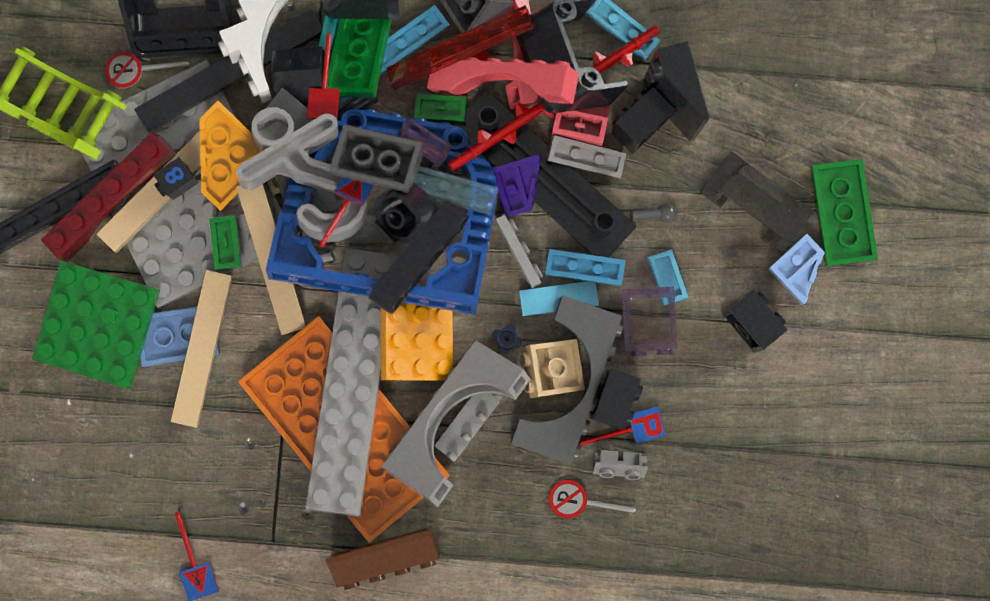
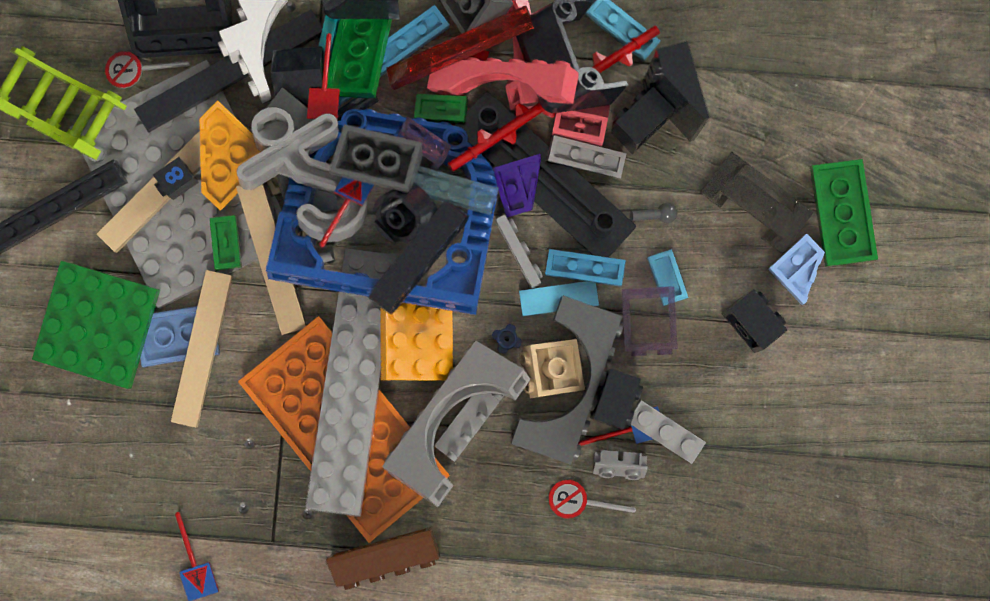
dark red arch [41,132,177,260] -> none
none -> light grey plate [631,400,706,464]

